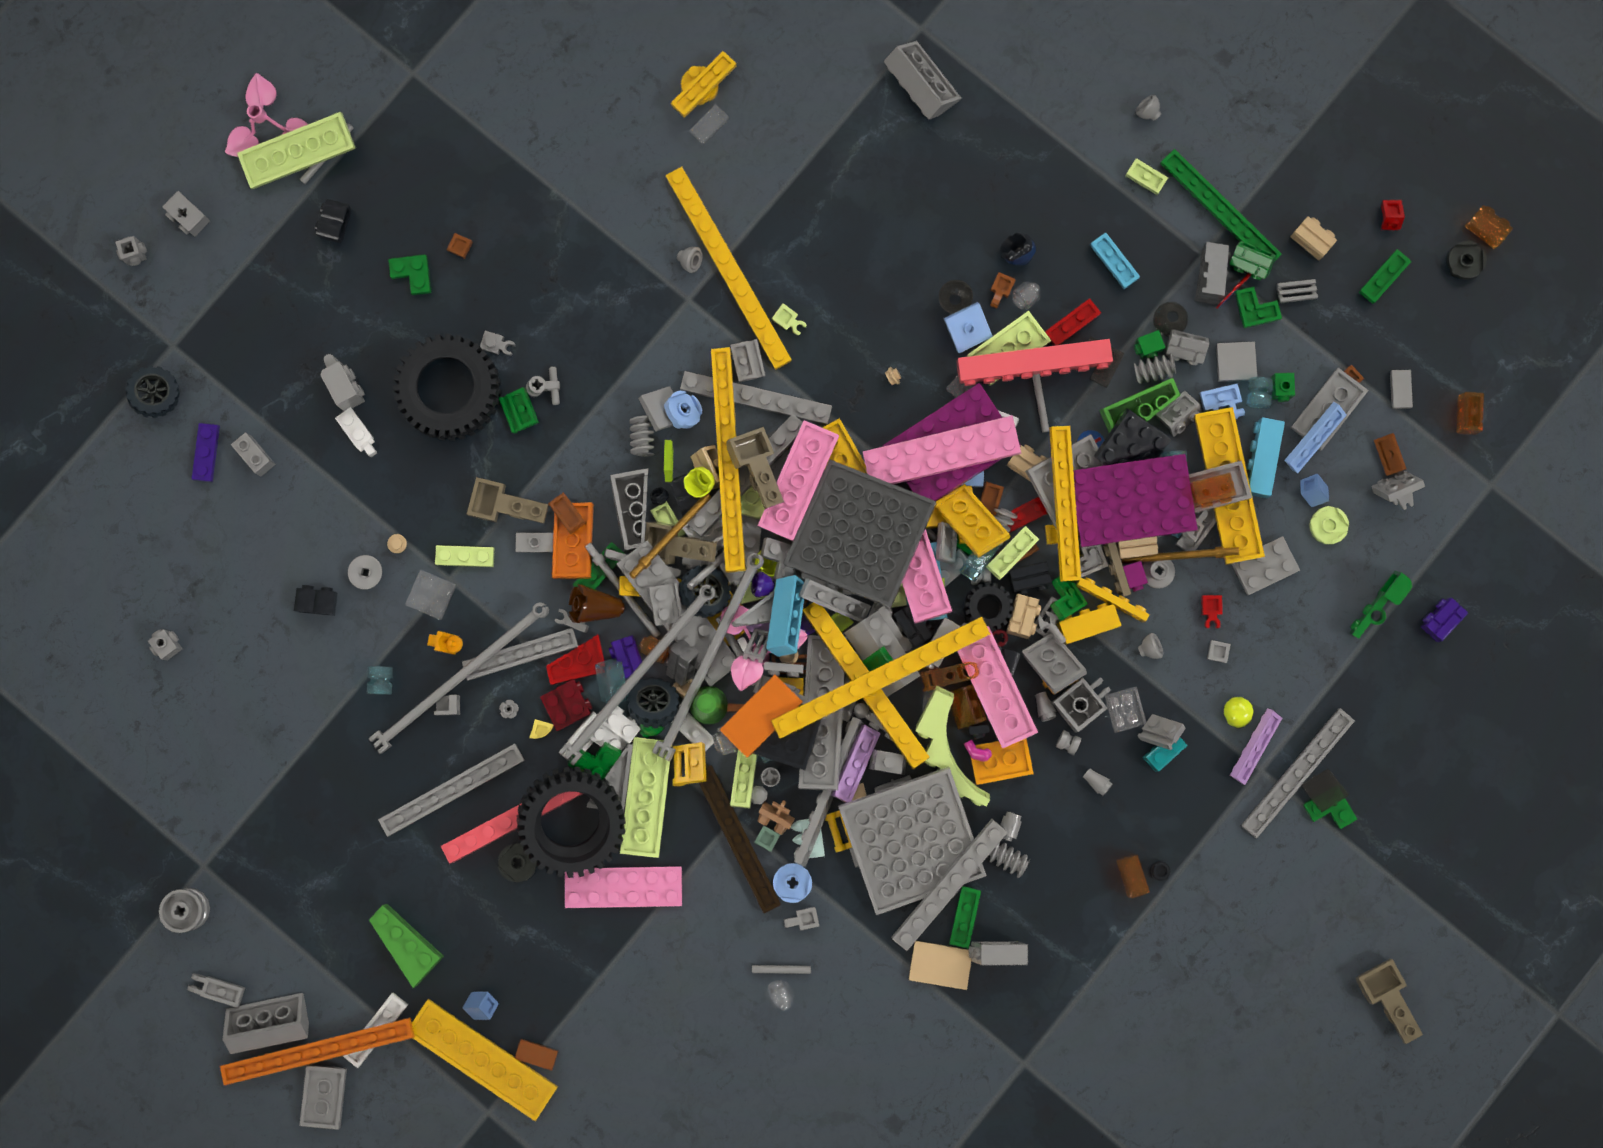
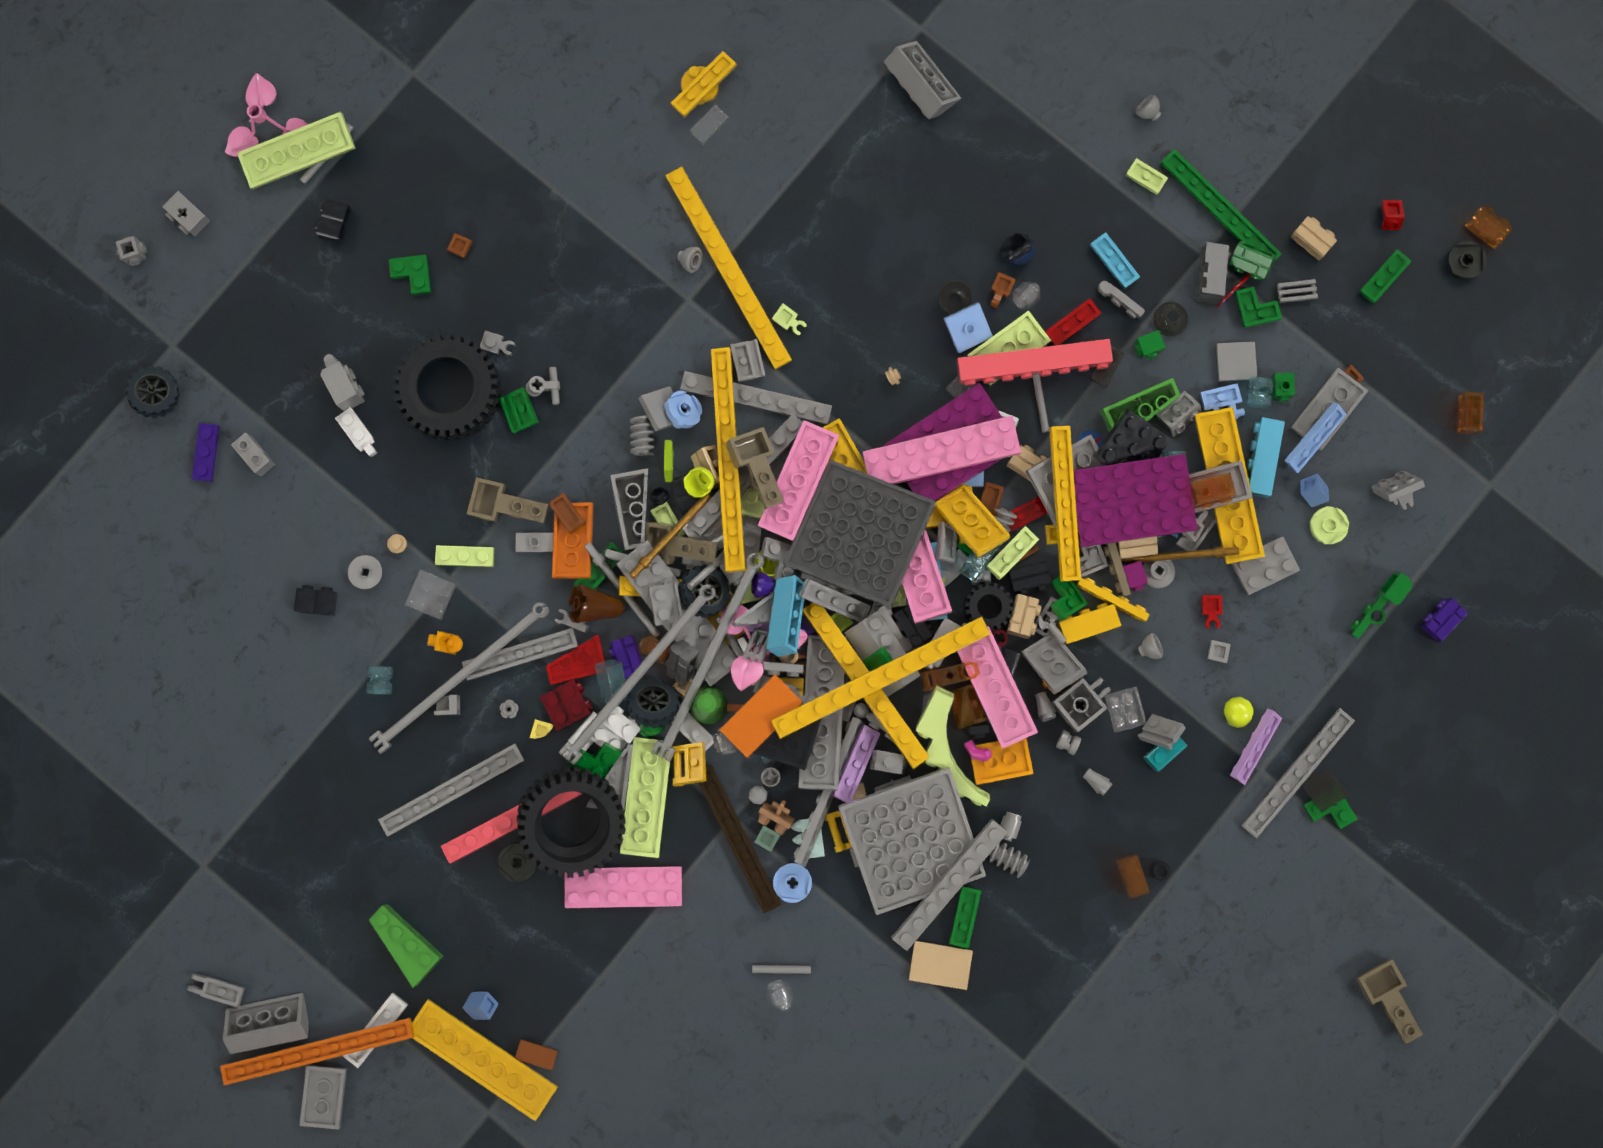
light grey brick [148,629,183,661] -> none
light grey wheel [159,888,210,933] -> none
yellowish green plate [730,749,757,809] -> none
light grey plate [784,907,819,930] -> none
light grey window [969,941,1028,965] -> none
light grey piece [1134,354,1176,384] -> none
light grey brick [1165,329,1209,365] -> none
dark orange plate [1374,433,1406,476] -> none
light grey tile [1390,370,1413,409] -> none
none -> light grey hinge [1098,281,1145,319]

